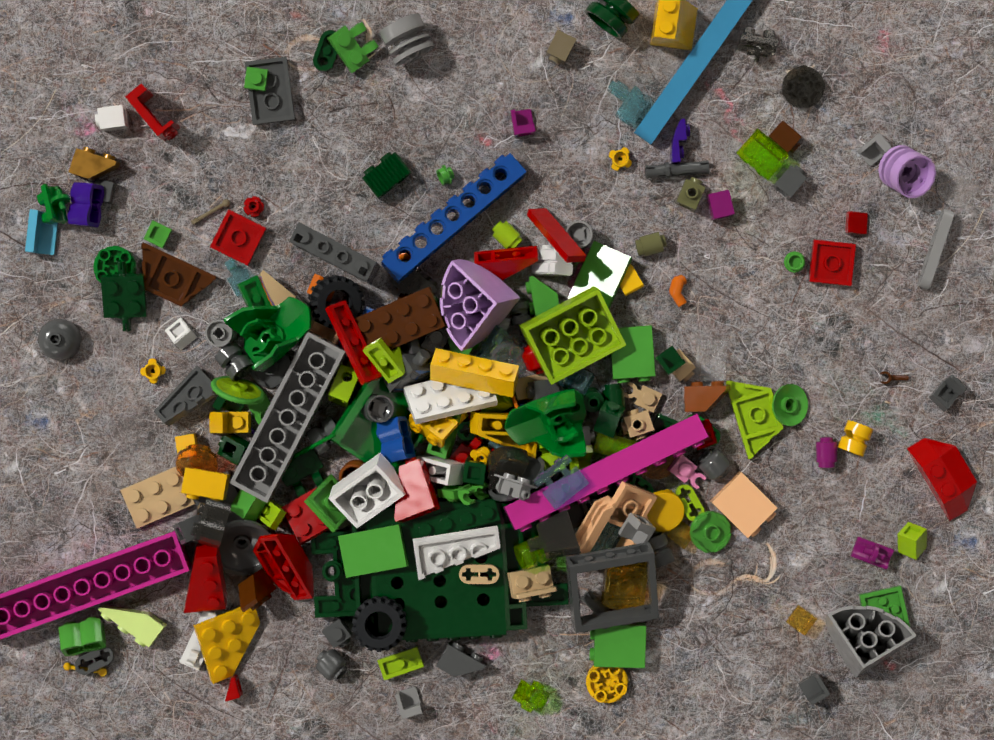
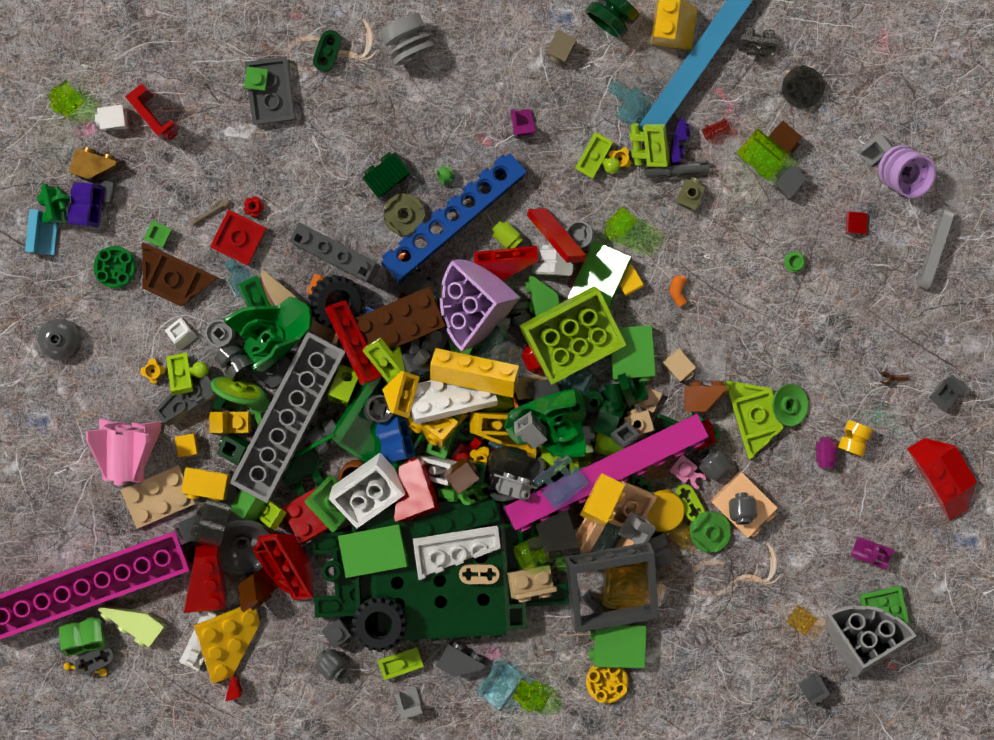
dark green plate [100,260,147,331] -> none
clear orange tile [176,444,219,477] -> none
bright green plate [327,22,379,73] -> none
olive brick [635,232,667,257] -> none
dark green panel [655,346,686,375] -> none
magenta panel [706,190,735,221] -> none
red plate [808,239,856,286] -> none
lime panel [897,522,927,560] -> none
none -> clear neon green brick [47,79,85,118]
none -> bright pink brick [86,418,161,485]
none -> lime plate [166,352,209,396]
none -> yellow slope [382,371,420,418]
none -> olive plate [383,194,425,236]
none -> reddish brown brick [442,458,479,494]
none -> clear light blue bracket [476,660,526,711]
none -> light grey brick [514,411,547,449]
none -> lime plate [575,132,621,179]
none -> yellow brick [580,473,625,526]
none -> clear neon green brick [602,206,638,241]
none -> dark grey slope [611,421,641,448]
none -> dark green bracket [618,373,649,406]
none -> lime plate [629,123,670,167]
none -> clear red pin [702,118,731,141]
none -> dark grey head [729,492,758,525]

